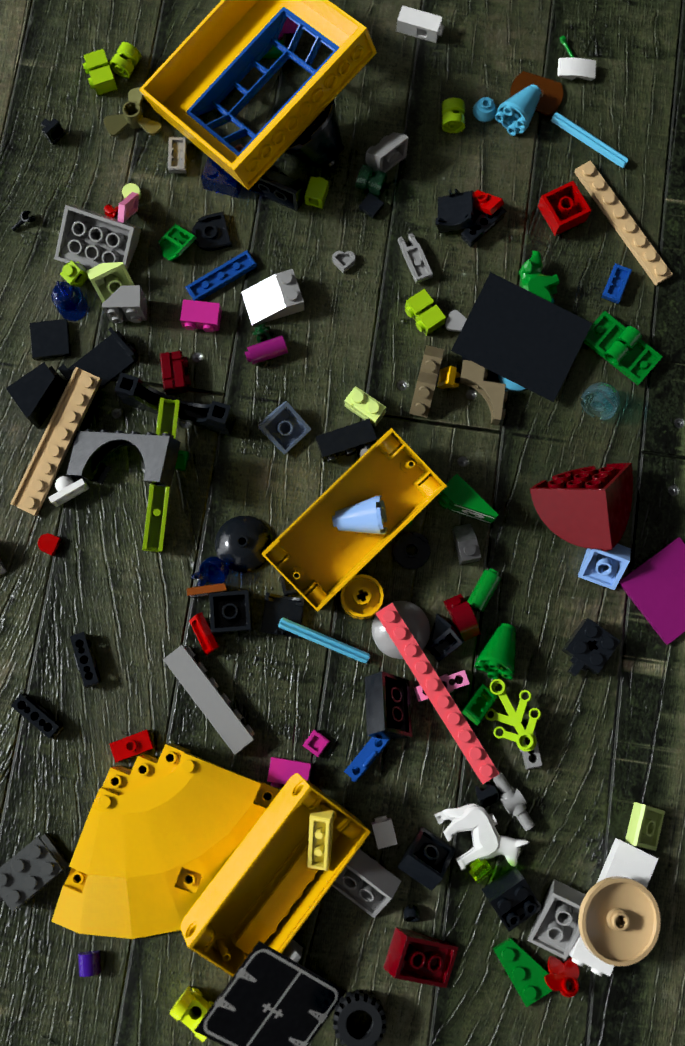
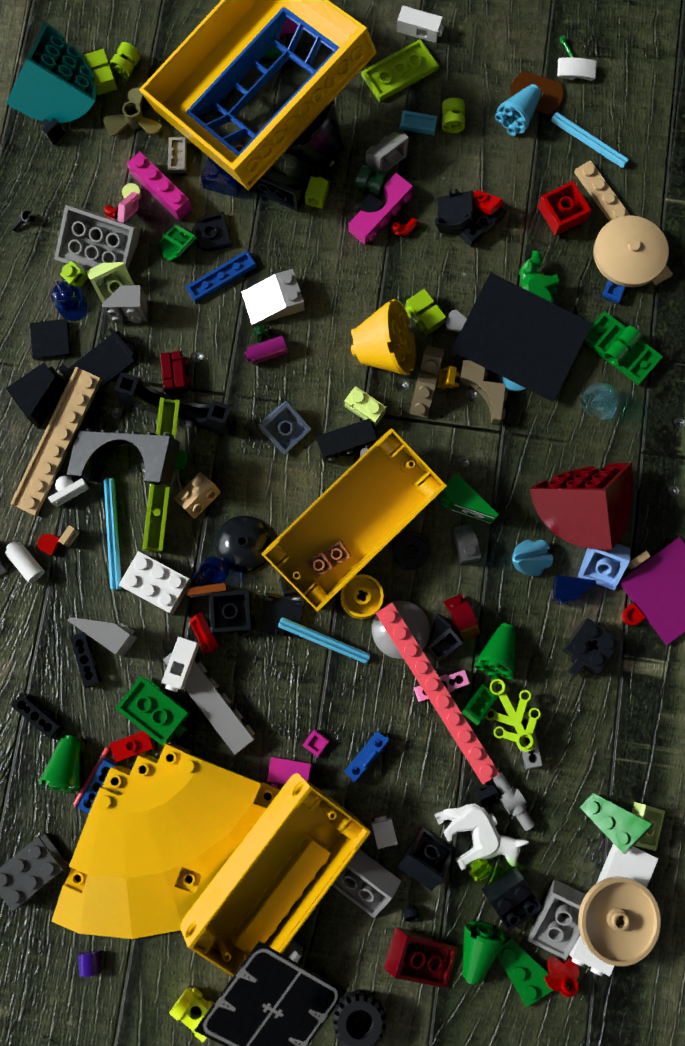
dark pink brick [180,299,222,332] -> none
light yellow slope [307,810,334,871] -> none
light grey tile [332,251,356,274] -> none
light blue cone [332,495,387,535] -> none
black slope [365,671,412,739] -> none
light grey hinge [398,233,433,284] -> none
green brick [467,568,501,613] -> none
medium azure cone [473,97,497,122] -> none
none -> white brick [5,541,45,583]
none -> teal brick [6,22,97,123]
none -> green cone [38,735,81,793]
none -> tan tile [58,525,79,548]
none -> light grey slope [67,617,138,657]
none -> coral axle [73,747,109,807]
none -> blue piece [77,758,120,814]
none -> medium azure axle [104,478,122,591]
none -> green torso [115,676,192,746]
none -> white brick [119,551,192,615]
none -> dark pink brick [127,152,192,221]
none -> white brick [161,637,200,692]
none -> tan bracket [173,472,221,519]
none -> nougat slope [306,540,351,578]
none -> dark pink arch [349,173,413,245]
none -> yellow cone [351,299,416,375]
none -> lime tile [361,39,439,102]
none -> red arm [392,218,419,236]
none -> medium azure tile [399,110,438,135]
none -> green cone [463,920,505,985]
none -> medium azure hat [512,539,553,576]
none -> clear blue slope [551,575,596,605]
none -> wing [580,793,654,854]
none -> tan dish [593,216,669,287]
none -> red tile [621,602,646,626]
none -> tan tile [627,551,650,570]

